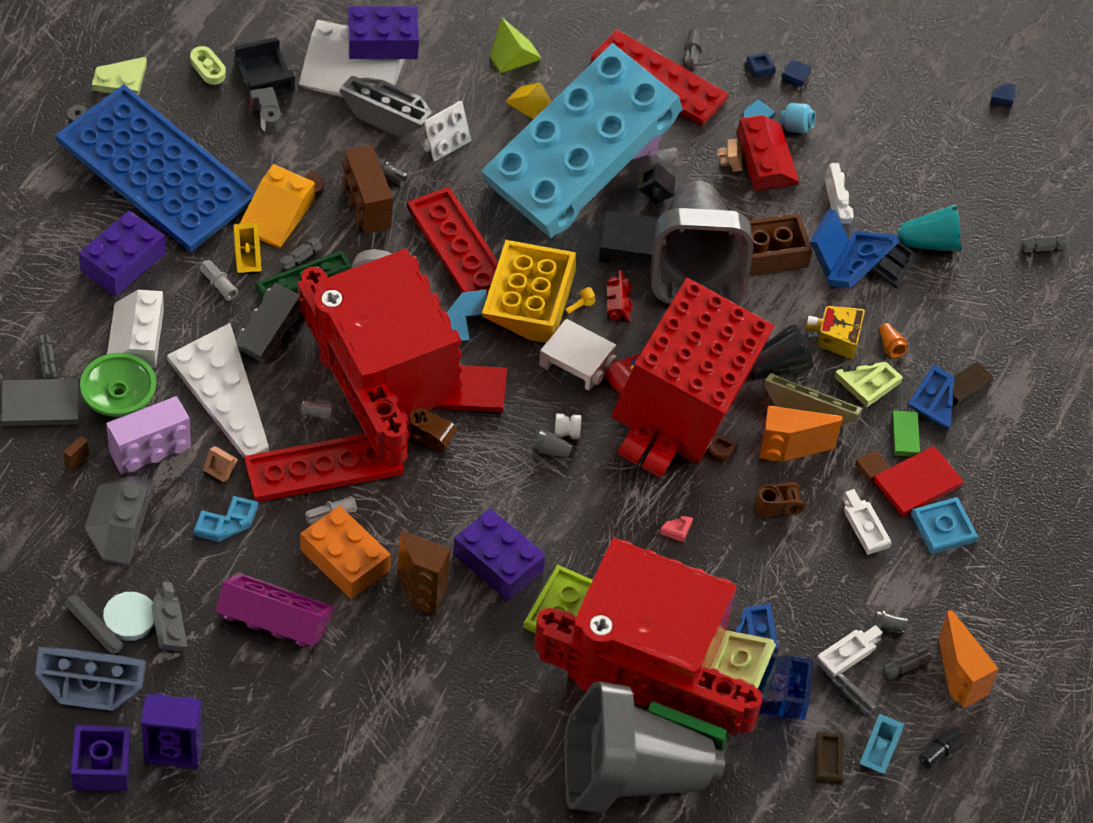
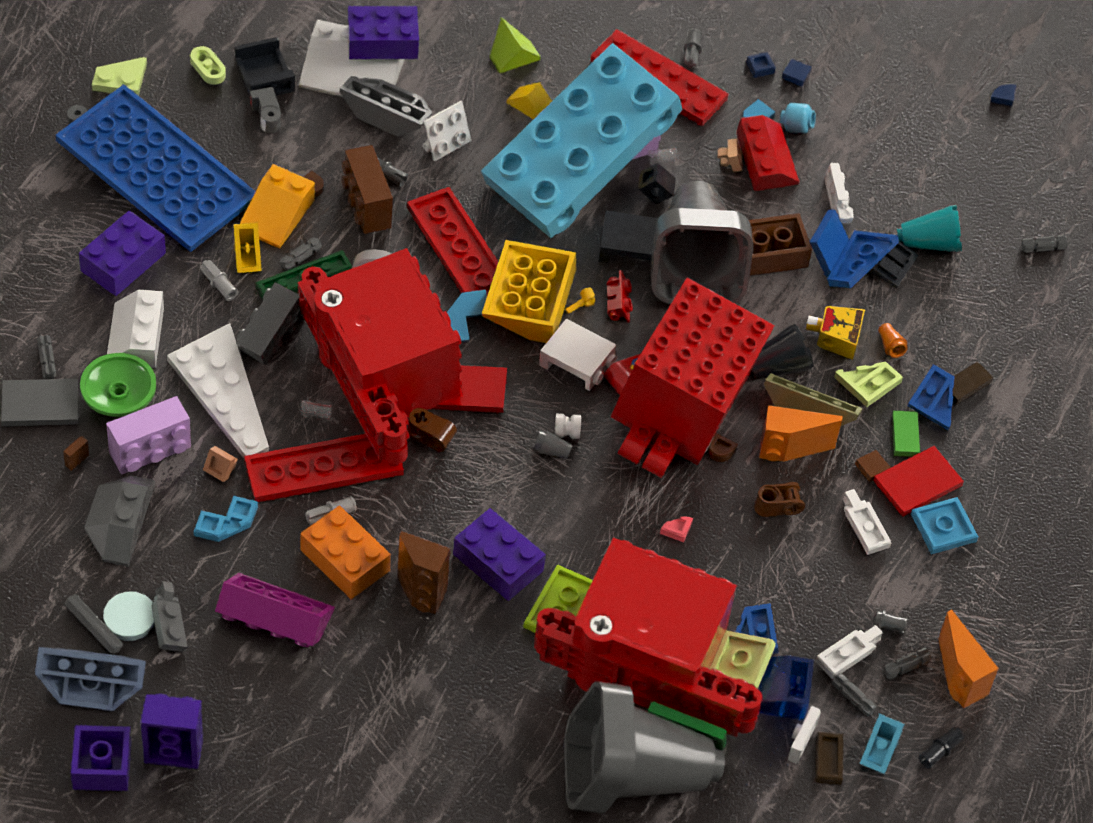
none -> white plate [788,706,821,763]

